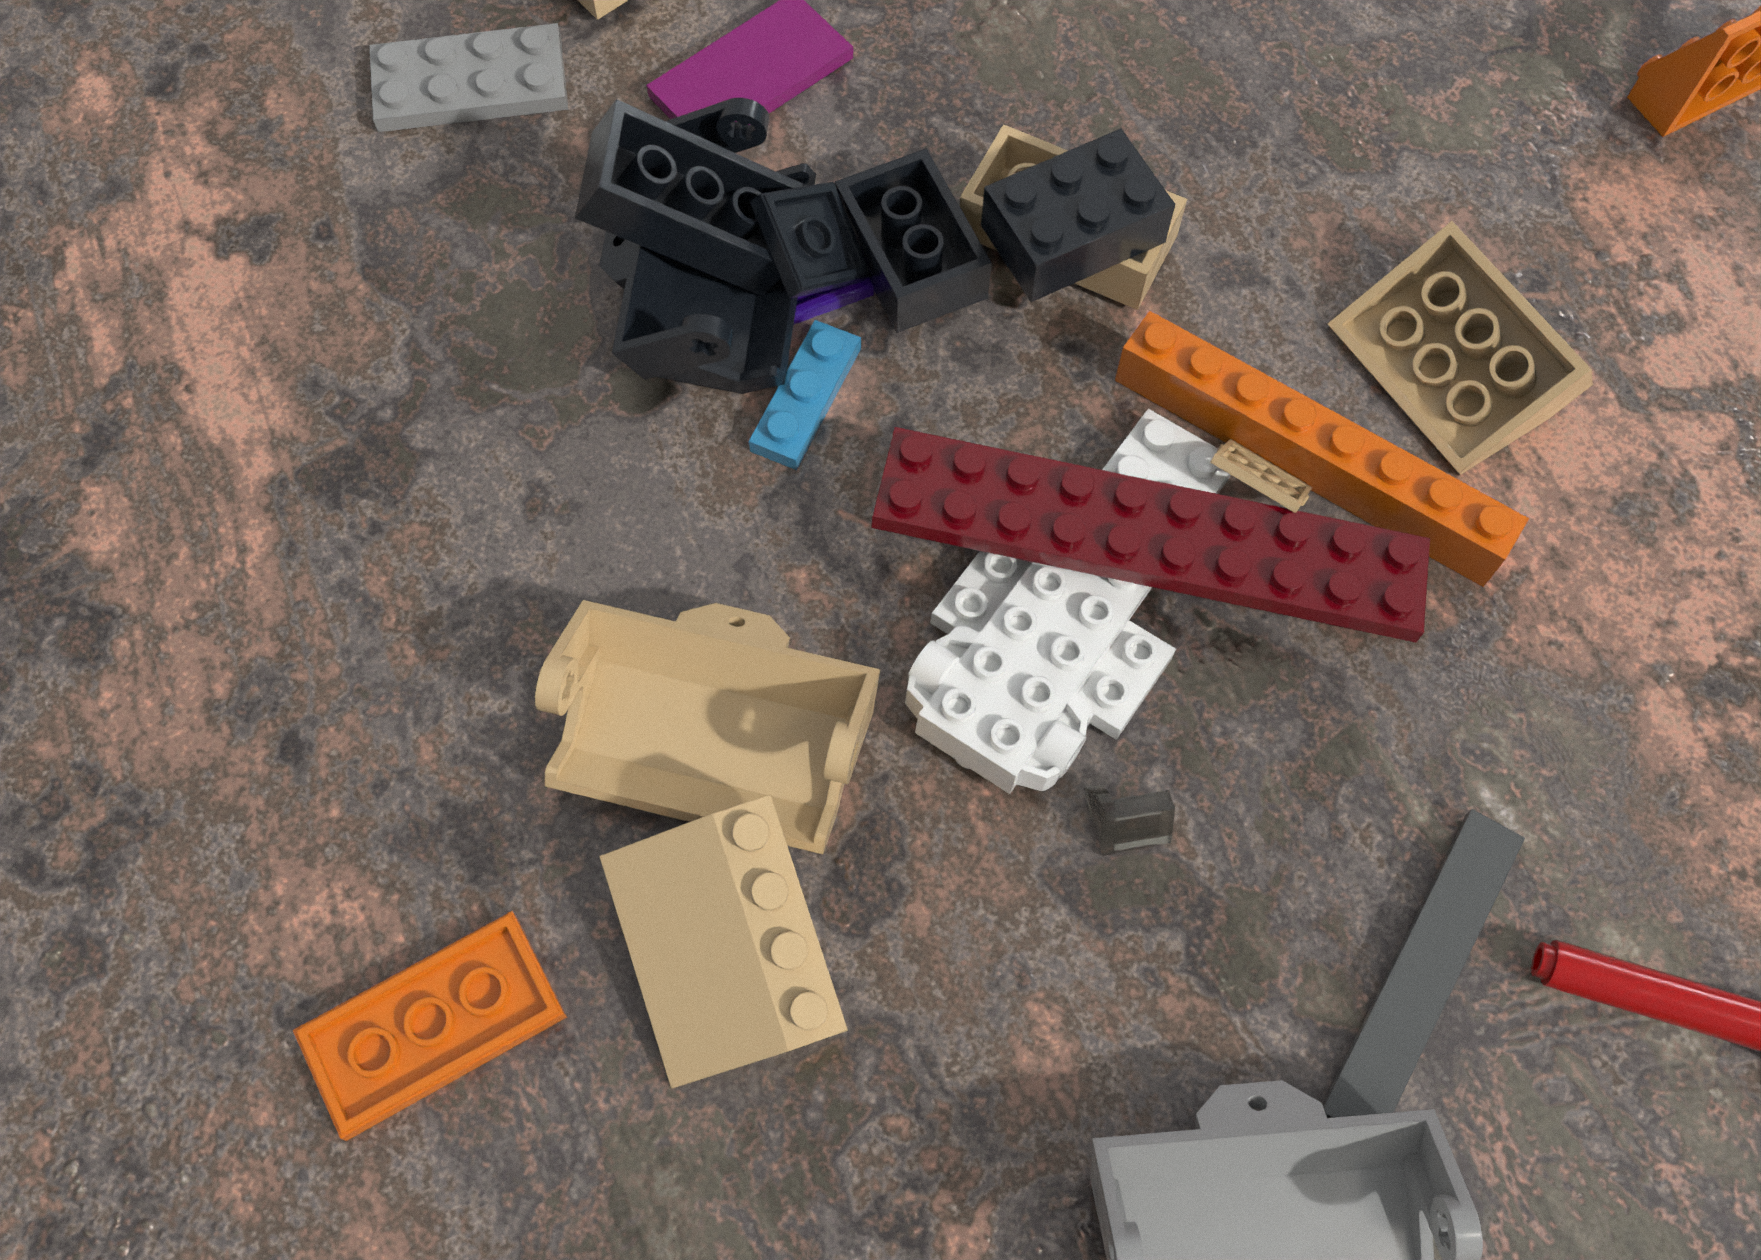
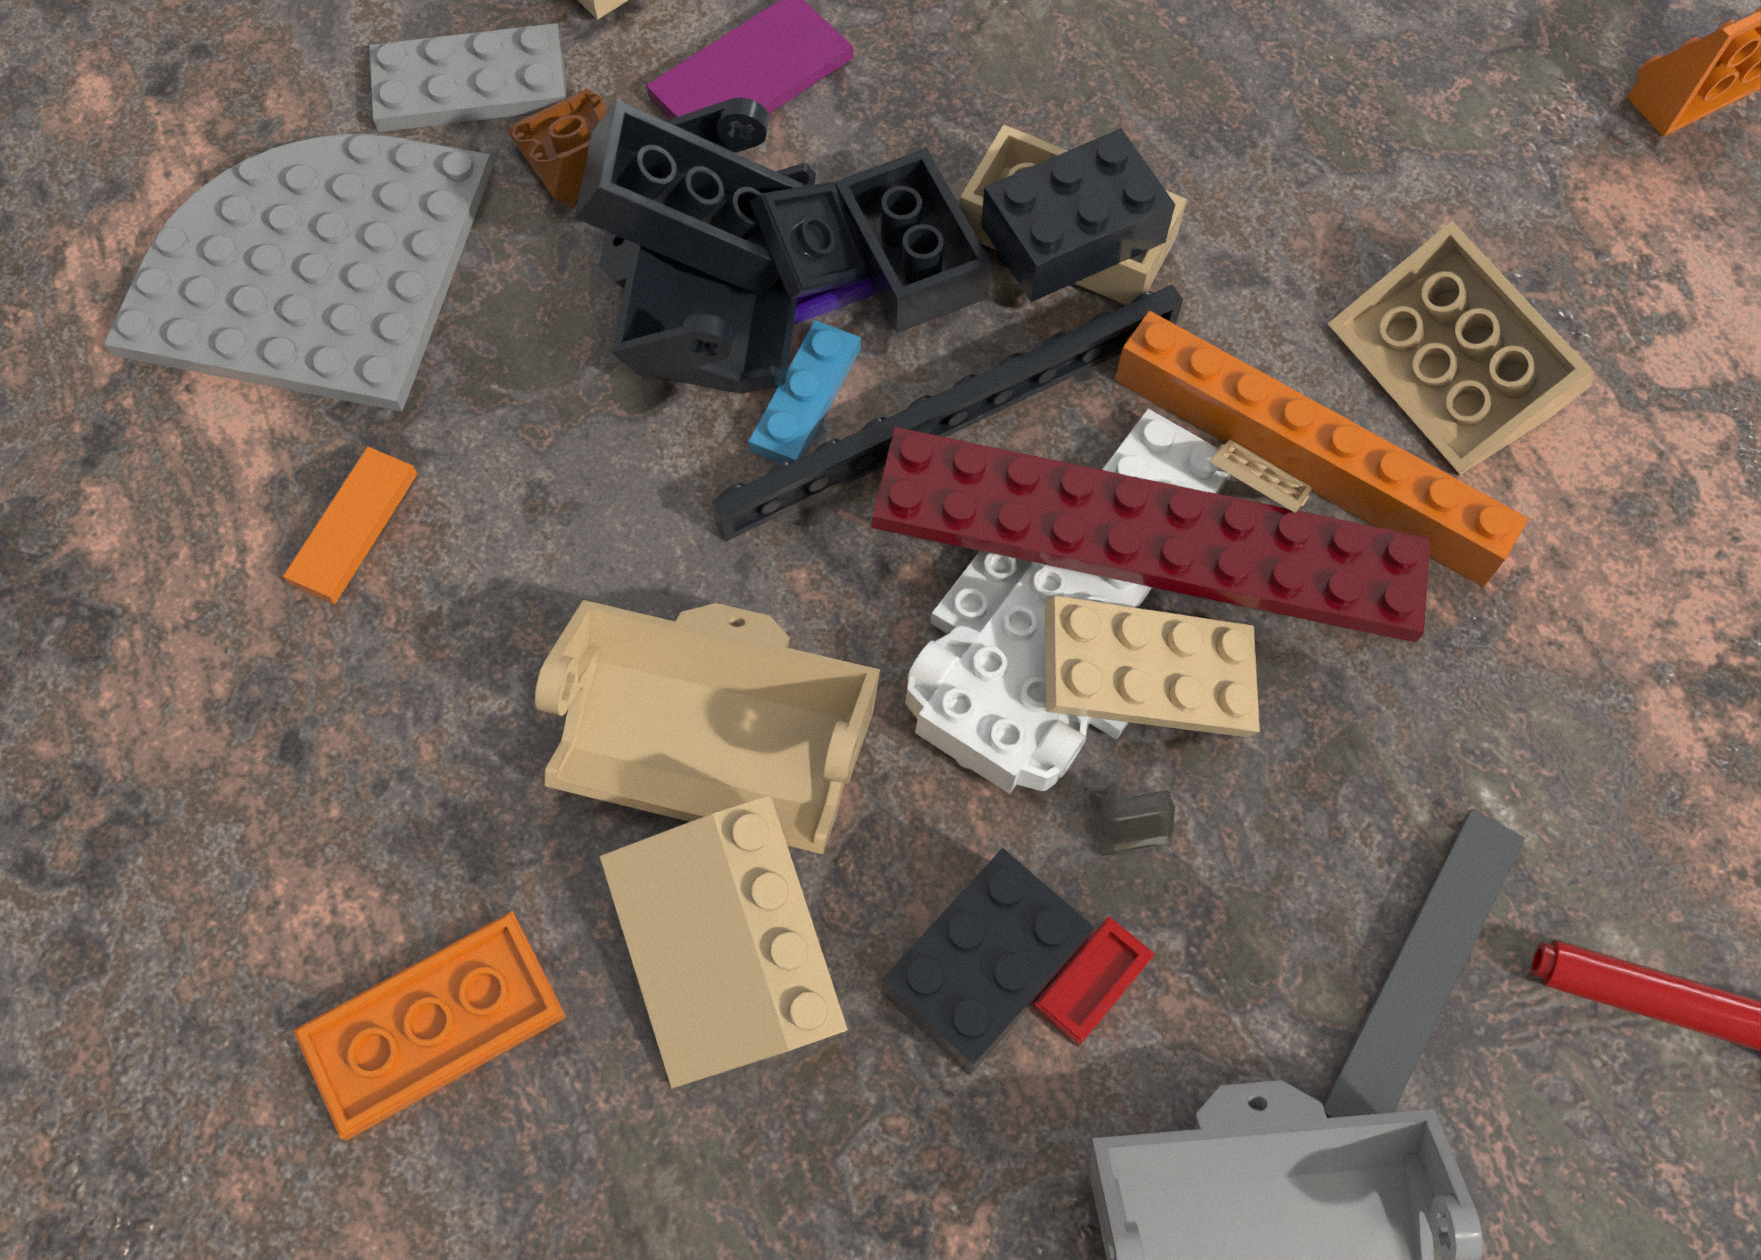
none -> light grey plate [104,134,494,412]
none -> orange tile [283,446,418,605]
none -> dark orange slope [508,89,607,209]
none -> black plate [712,285,1183,542]
none -> black brick [881,848,1094,1075]
none -> red tile [1032,916,1155,1048]
none -> tan plate [1044,595,1260,737]

